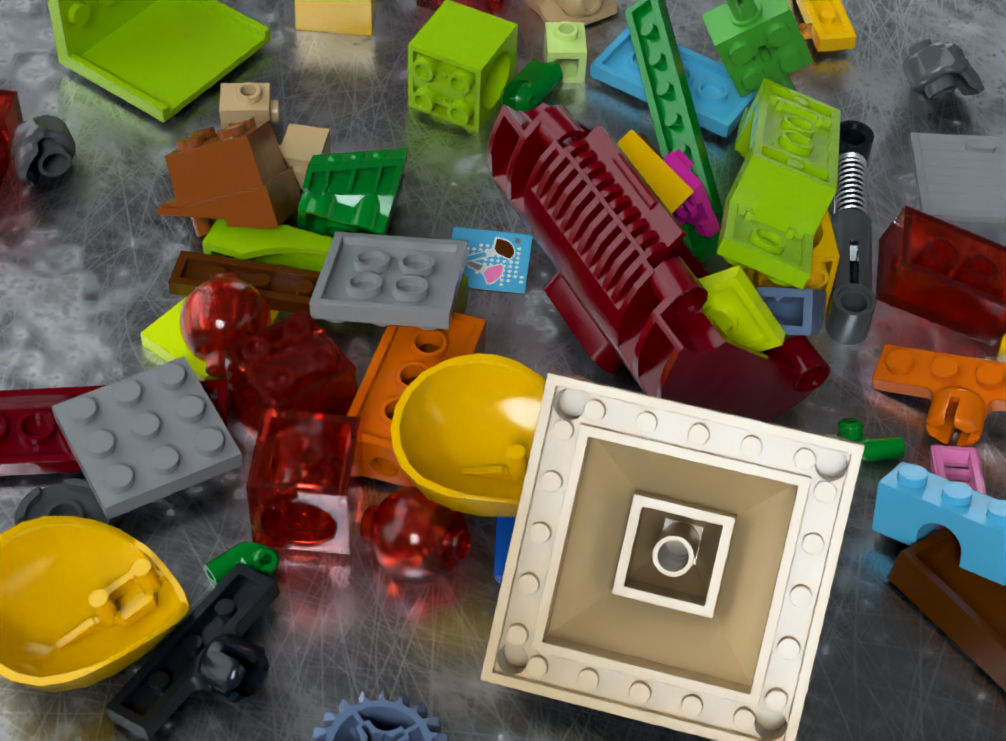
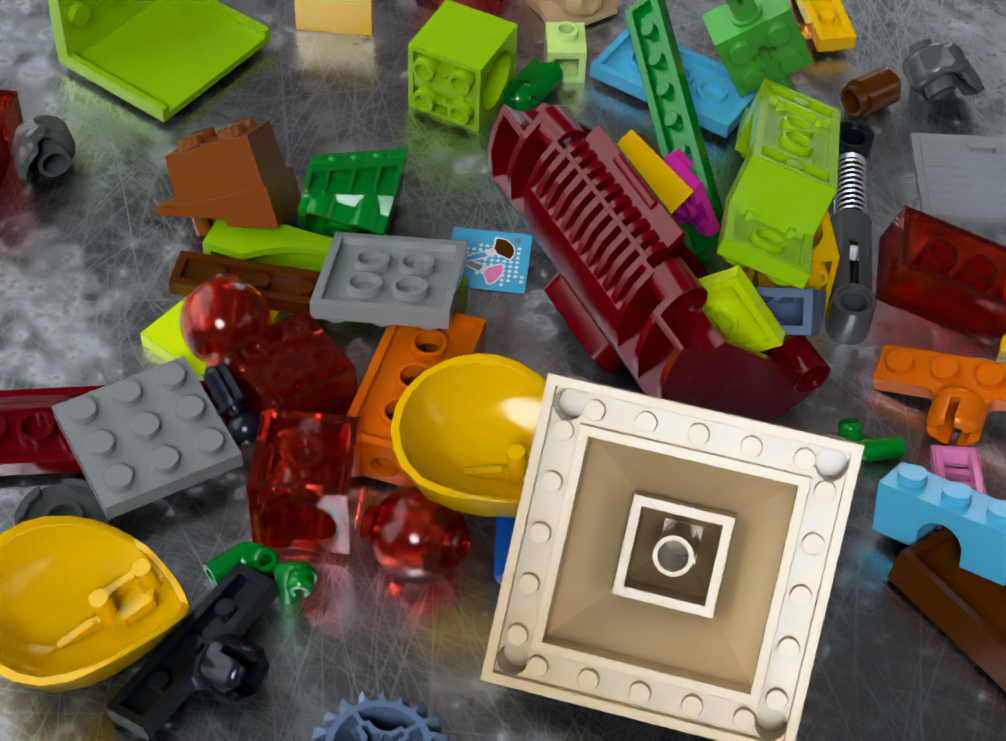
tan brick [219,82,280,129] -> none
tan brick [278,123,331,190] -> none
none -> black axle [204,363,266,447]
none -> green arm [274,561,318,605]
none -> reddish brown brick [841,66,901,117]

